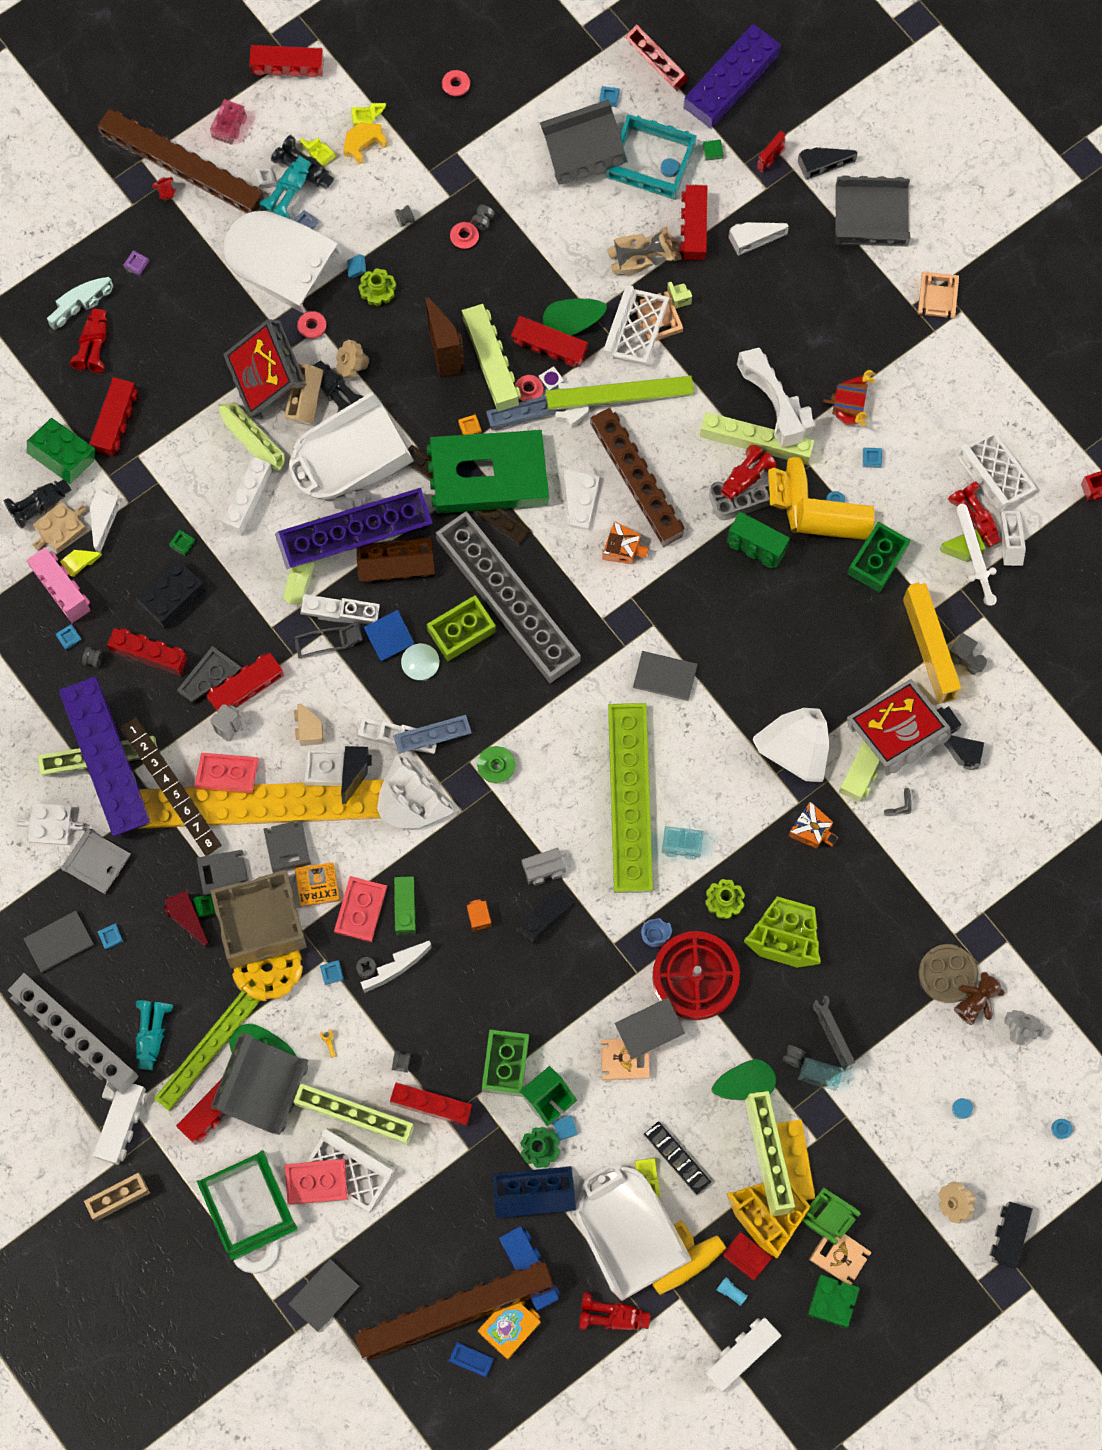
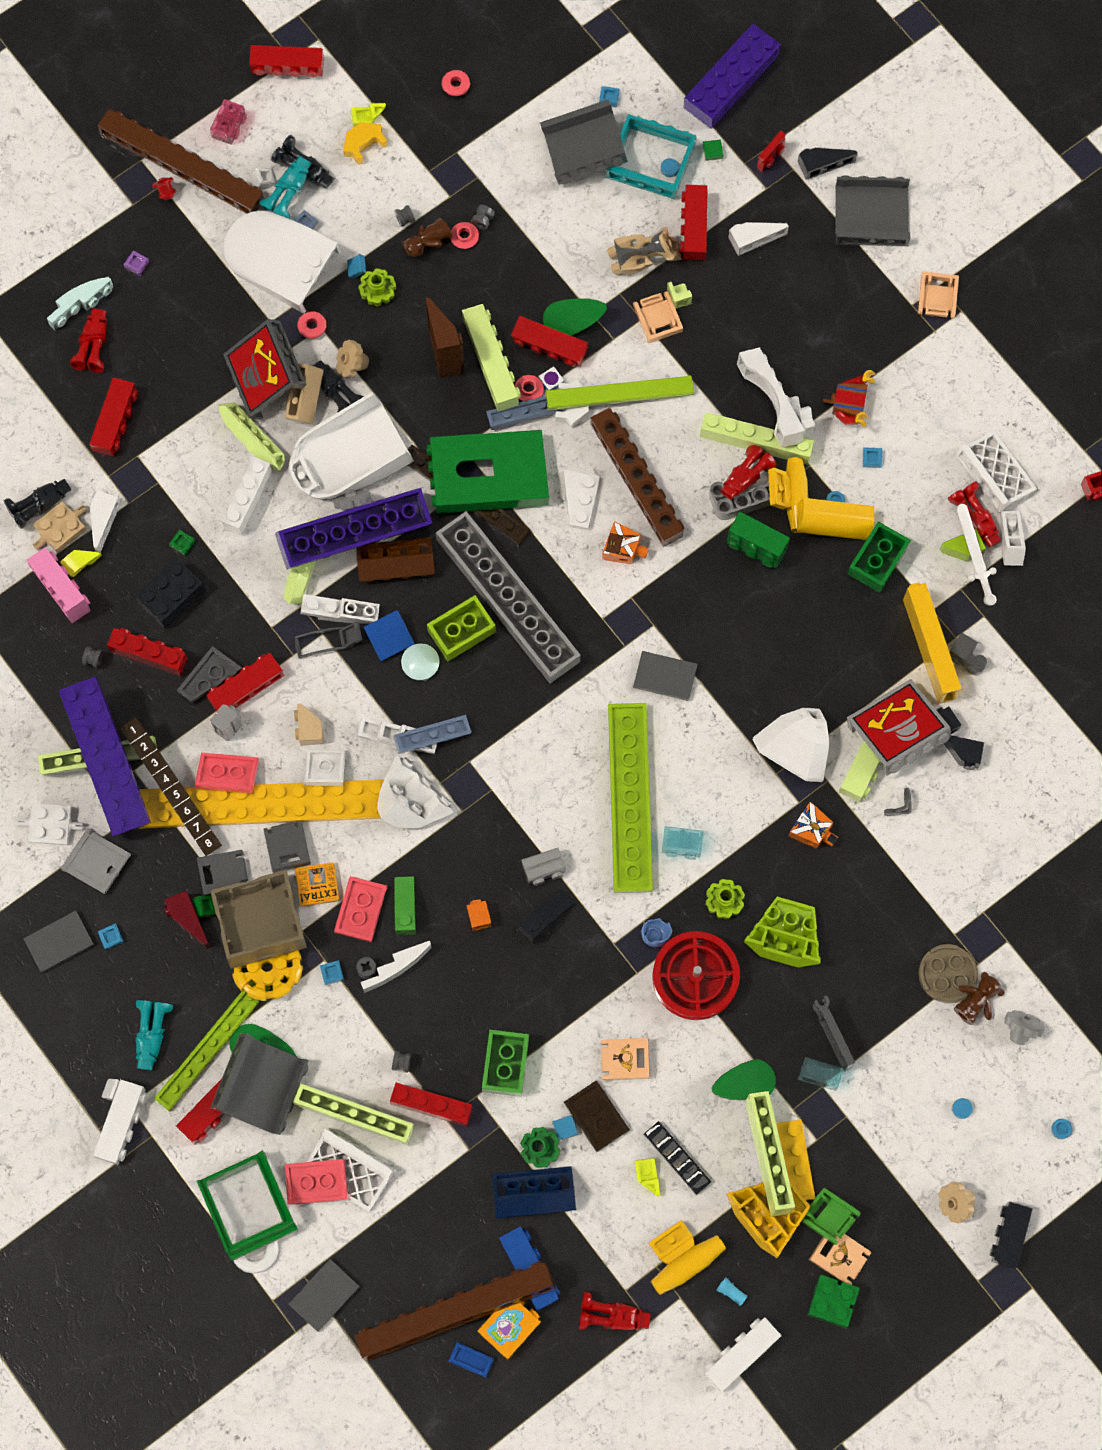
light grey brick [8,973,139,1094] -> none
green brick [26,417,95,484] -> none
dark azure tile [56,624,82,651] -> none
tan brick [84,1173,150,1221] -> none
neon yellow slope [299,138,336,166] -> none
yellow hand [320,1029,336,1058] -> none
black slope [341,746,372,804] -> none
light orange tile [458,414,482,435] -> none
bright green dish [477,746,516,784] -> none
green piece [519,1066,577,1126] -> none
white windscreen [576,1165,691,1301] -> none
white fence [604,285,669,365] -> none
dark grey tile [615,998,685,1059] -> none
brick [624,25,690,91] -> none
red plate [722,1232,772,1281] -> none
dark grey wheel [782,1045,806,1068] -> none
none -> reddish brown piece [402,218,452,257]
none -> dark brown tile [563,1080,630,1153]

